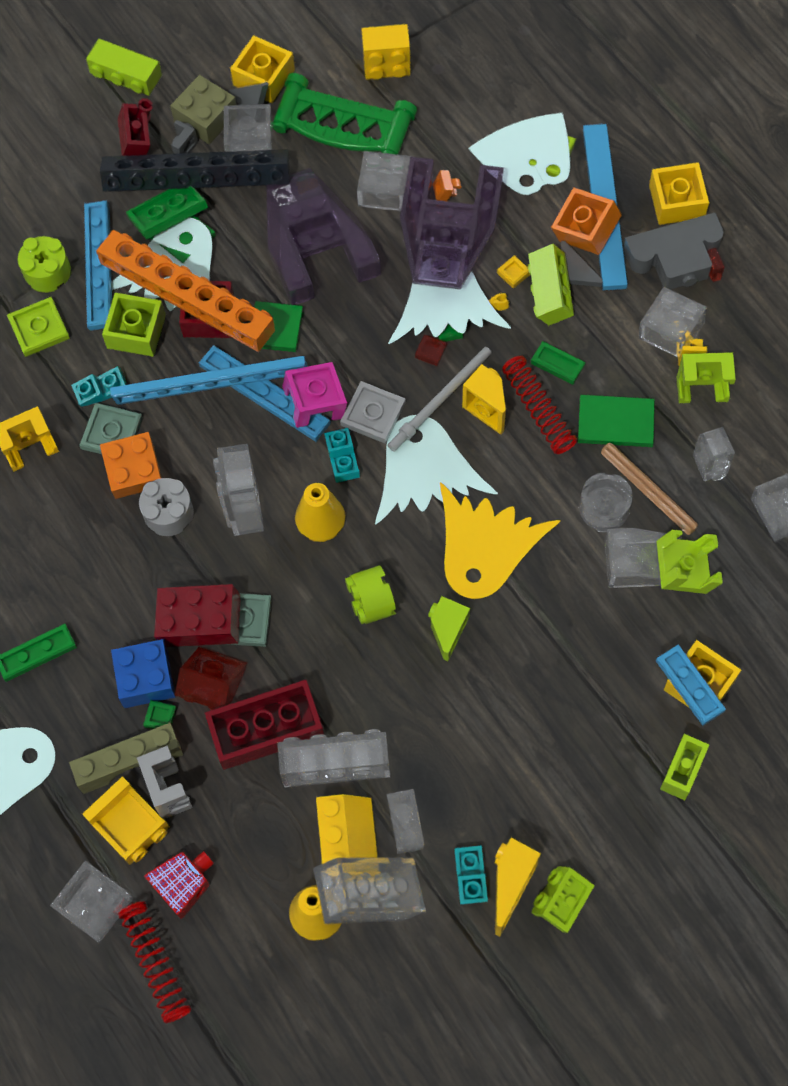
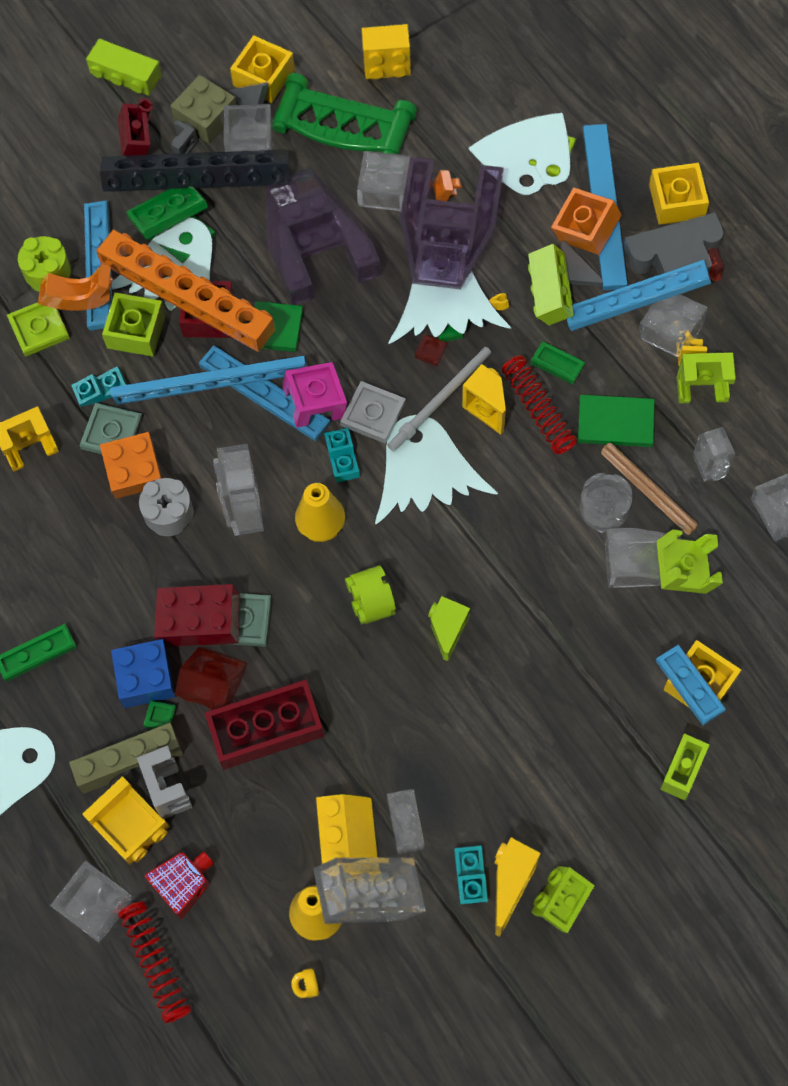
clear brick [278,729,390,788] -> none
yellow piece [440,482,560,599] -> none
yellow tile [497,255,530,289] -> none
none -> orange arch [38,264,113,311]
none -> yellow tile [291,968,319,998]
none -> dark azure tile [567,260,711,331]

